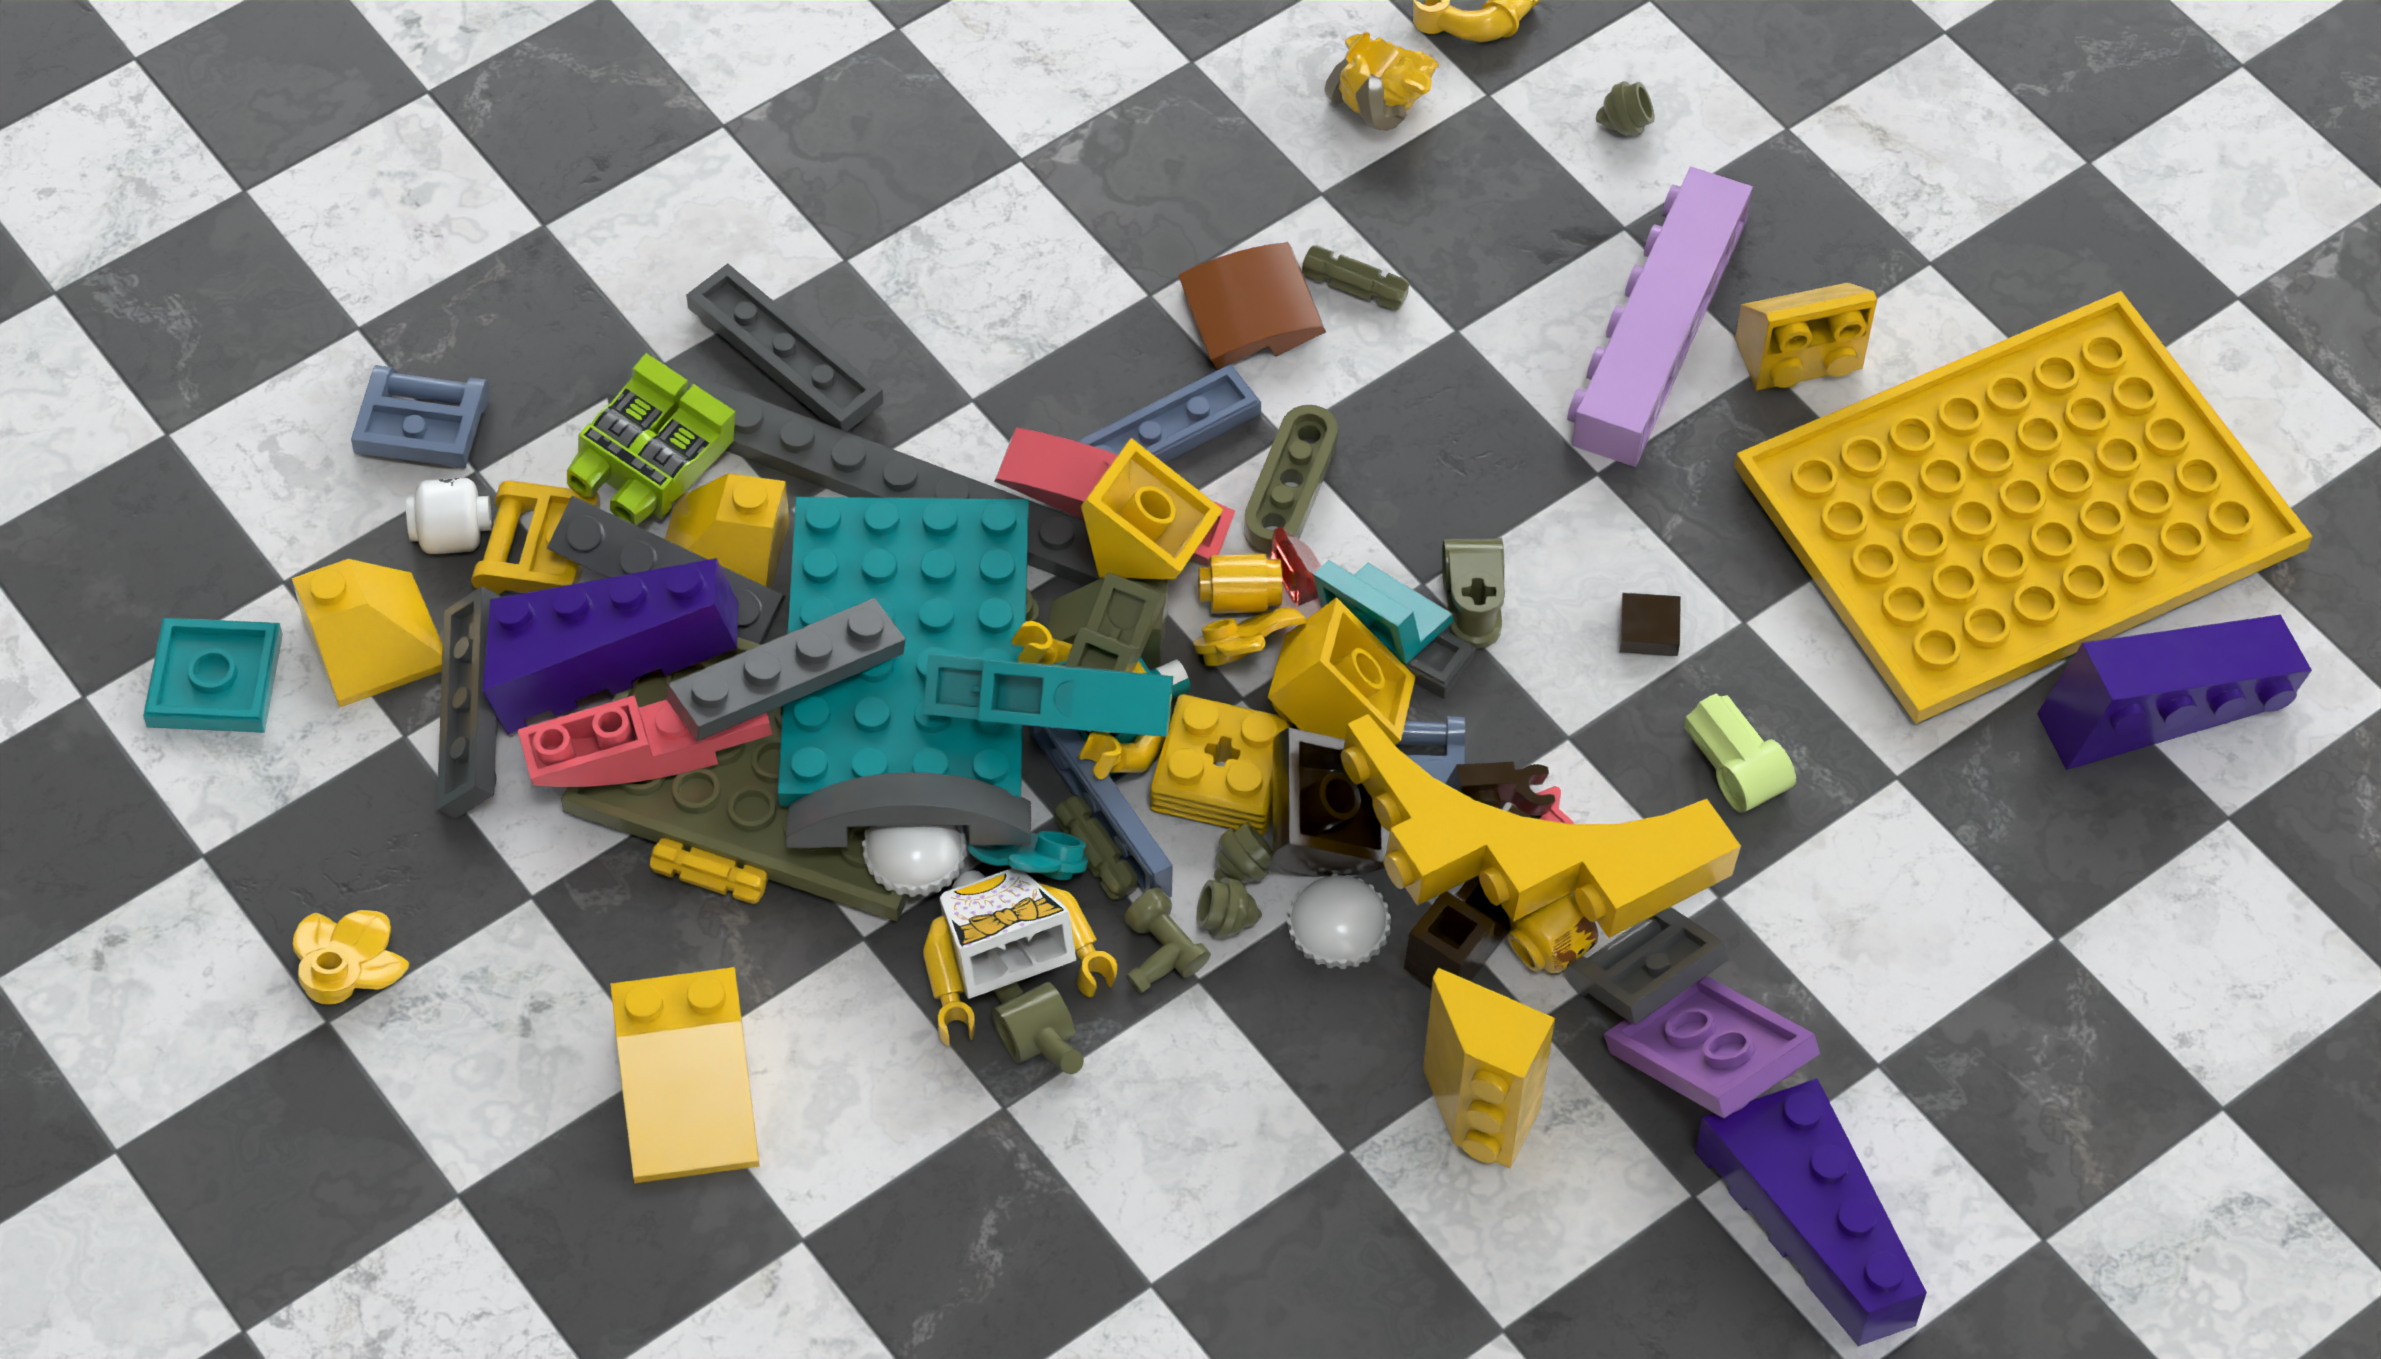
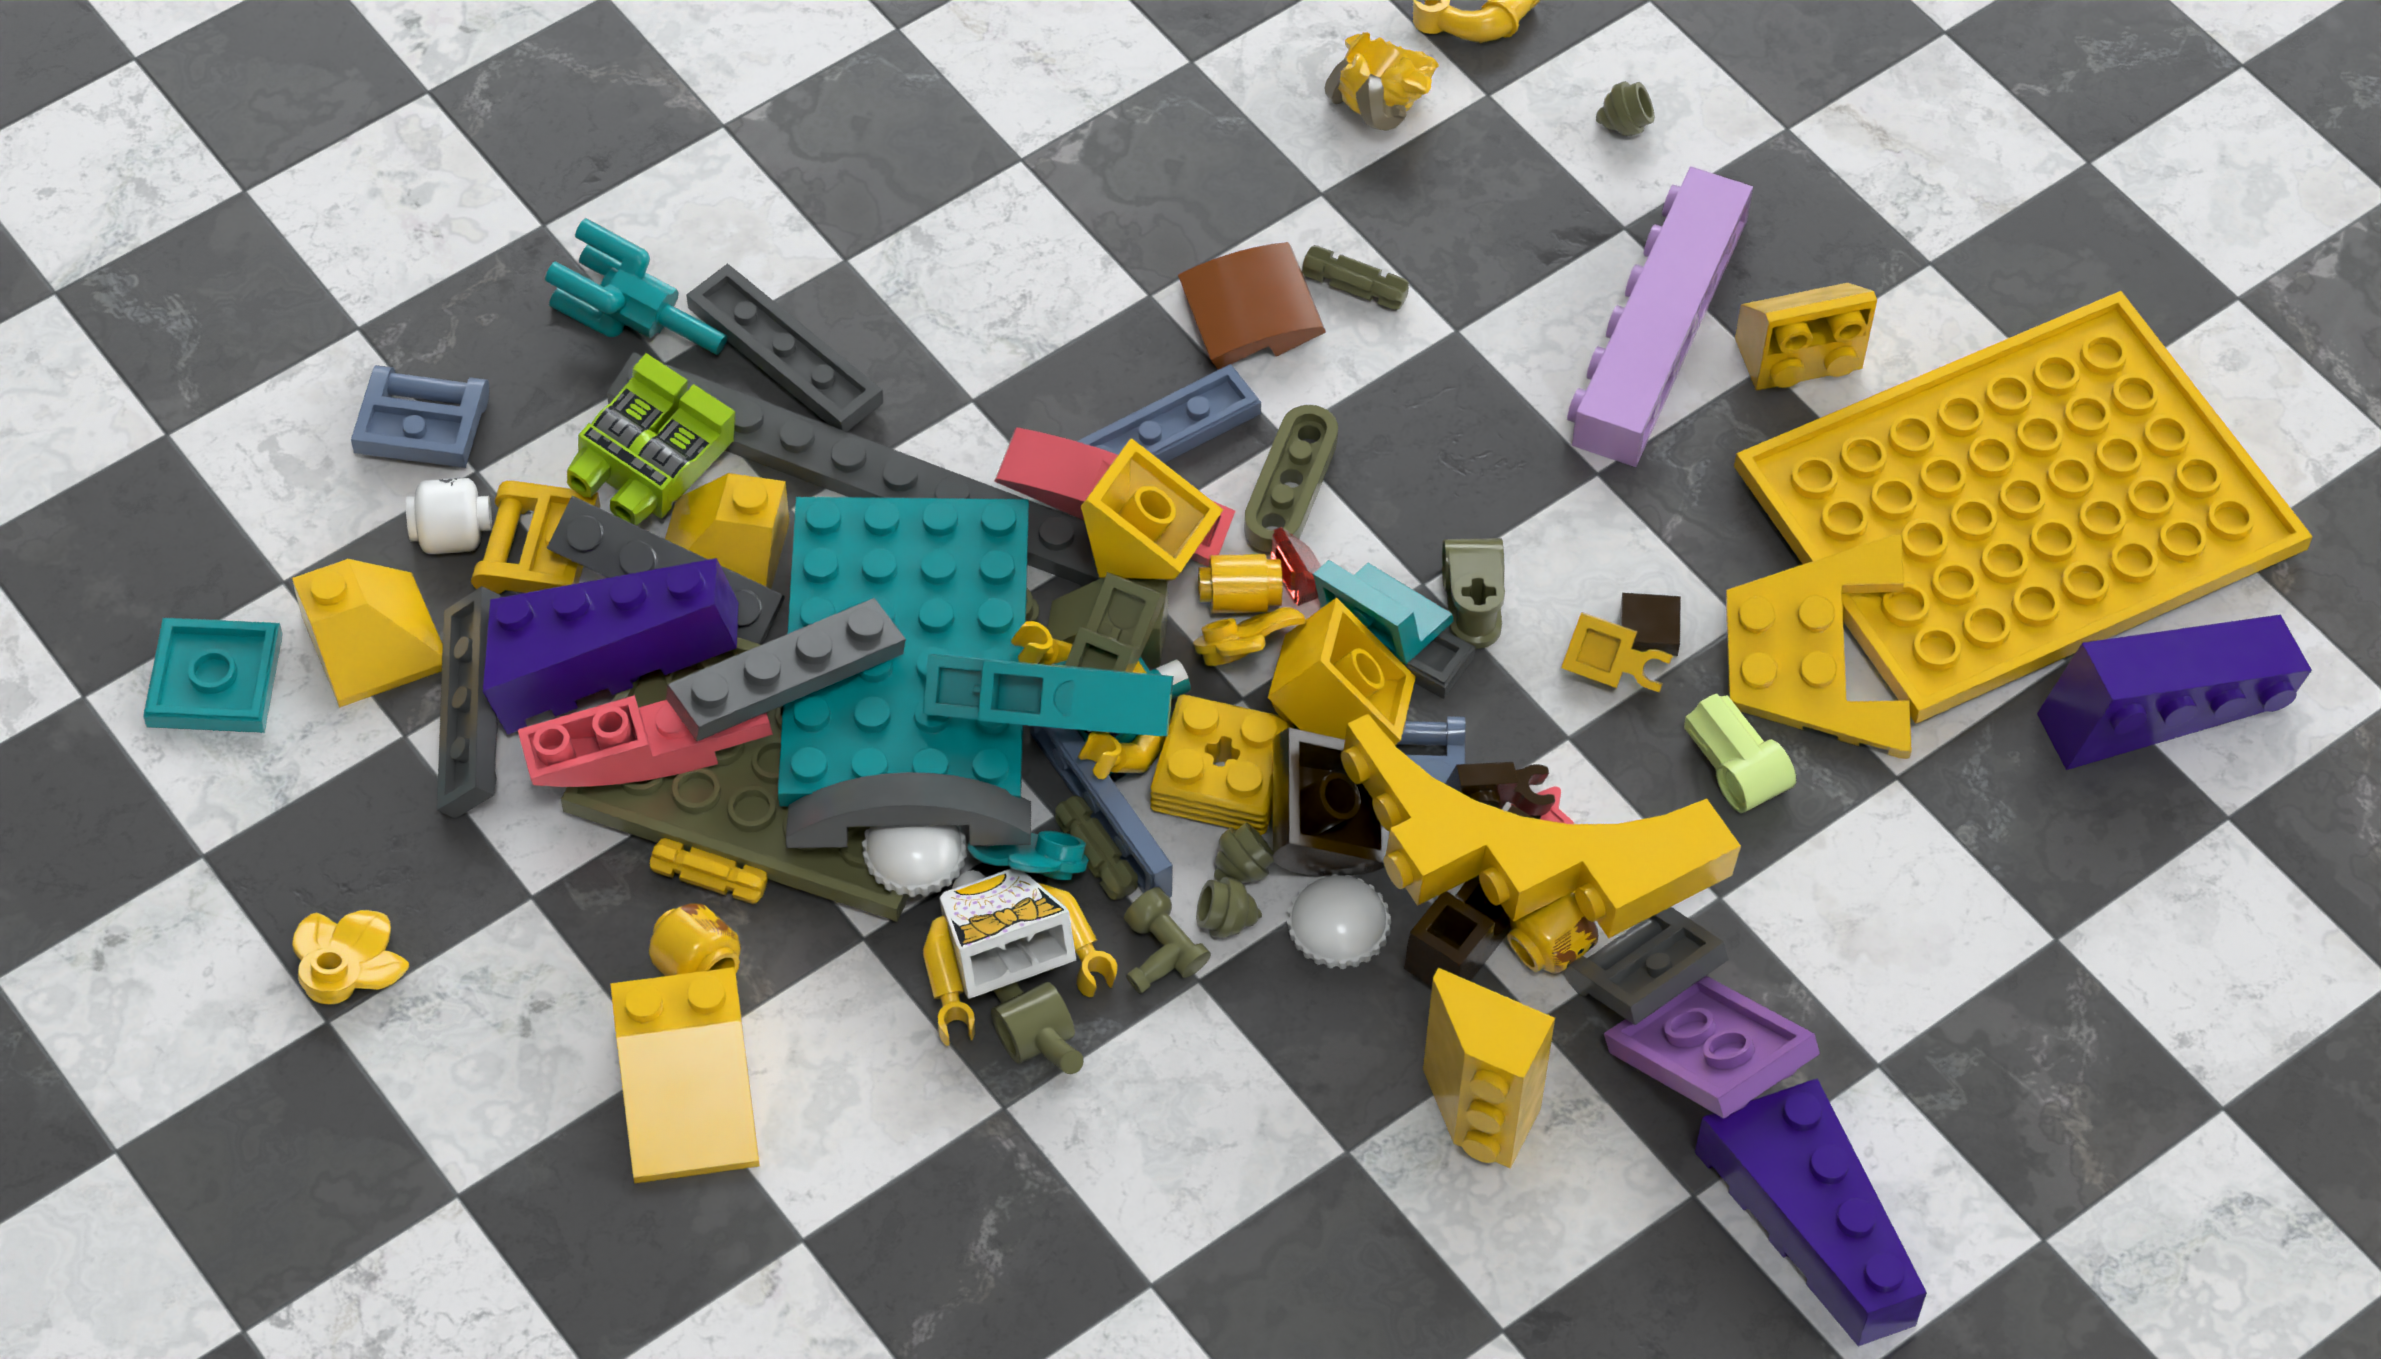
none -> teal plant [545,218,728,355]
none -> yellow head [649,903,741,976]
none -> yellow plate [1561,612,1673,692]
none -> yellow wing [1726,534,1912,759]

